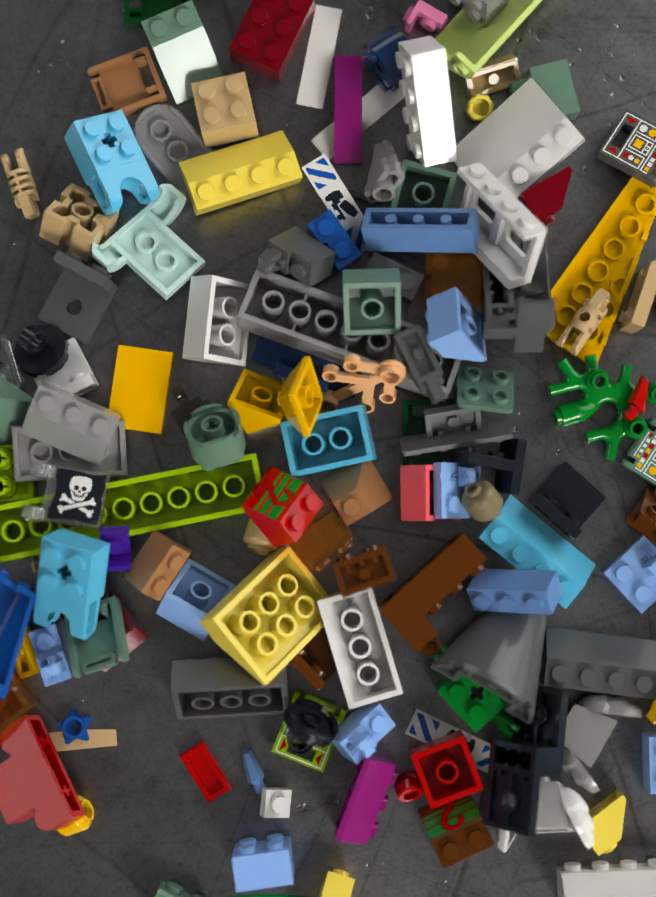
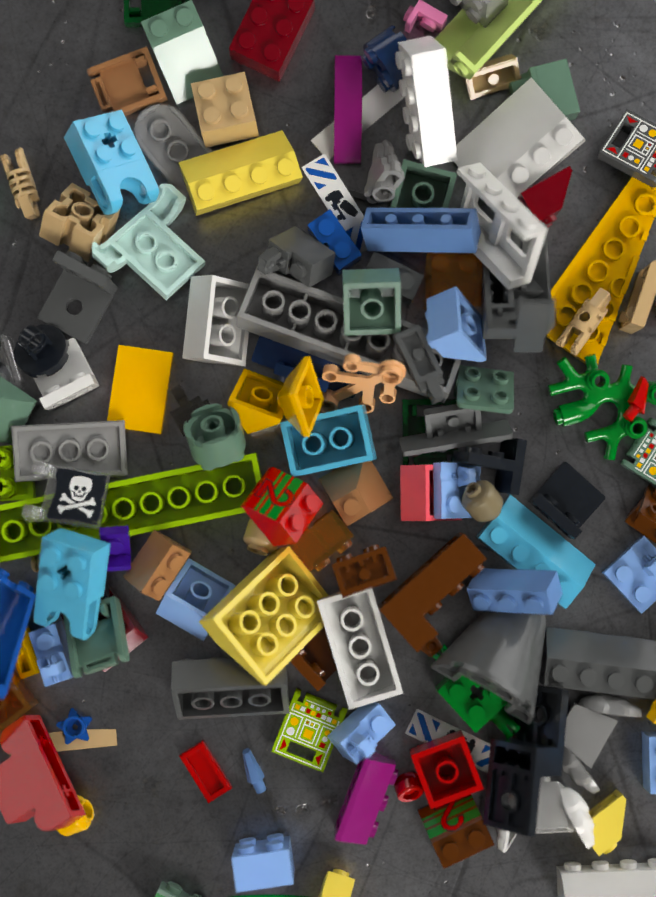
light grey slope [20,381,121,466] -> none
white plate [259,787,292,818] -> none
black tile [283,698,339,755] -> none
white sticker [296,5,342,109] -> none
light yellow tile [466,94,494,122] -> none

